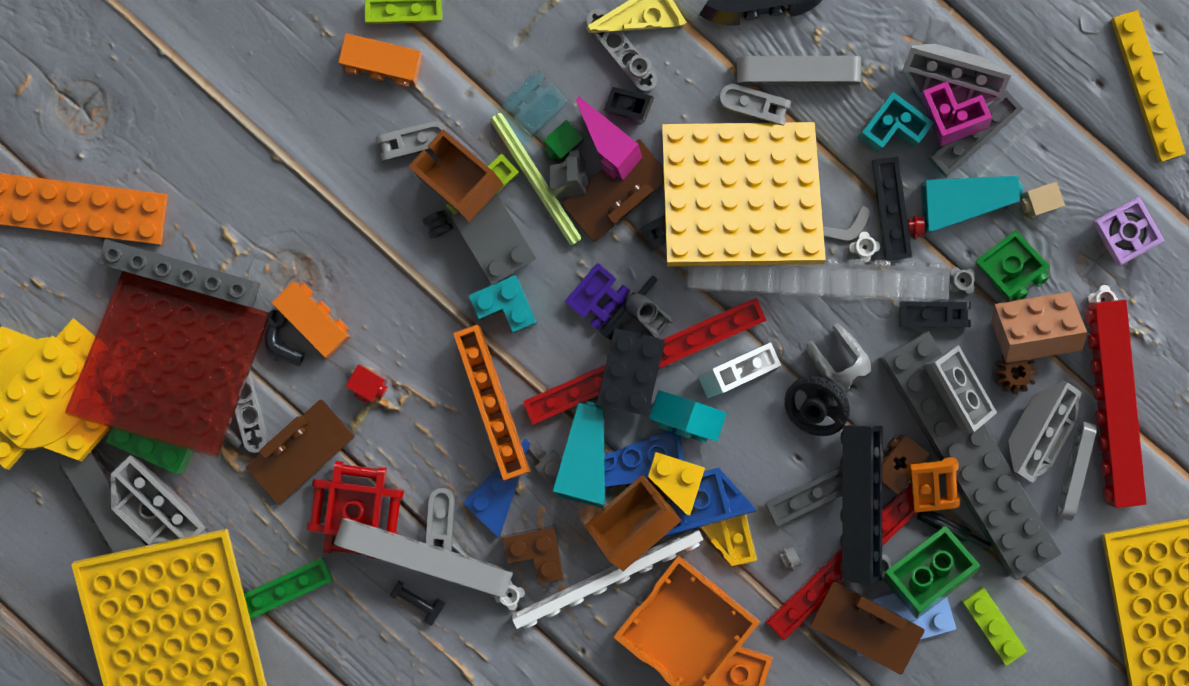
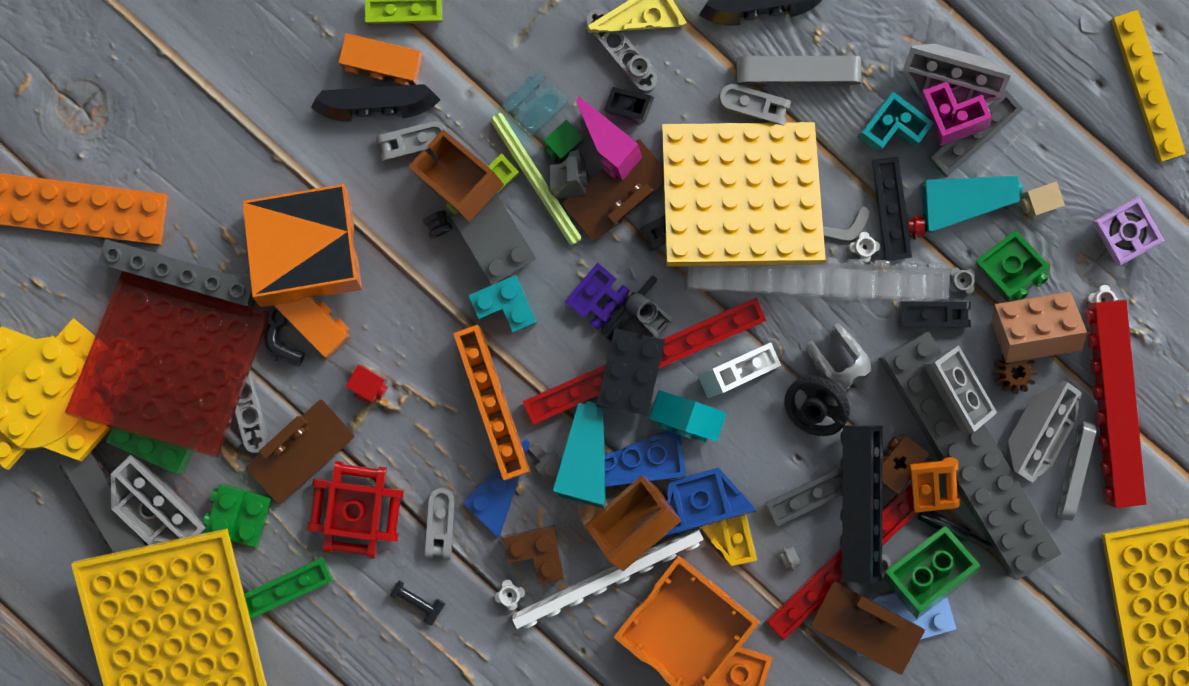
light grey beam [334,518,513,597] -> none
yellow wing [648,452,705,516] -> none
lime plate [961,587,1027,666] -> none
none -> green plate [203,483,273,548]
none -> orange tile [243,184,362,307]
none -> black brick [311,84,441,122]

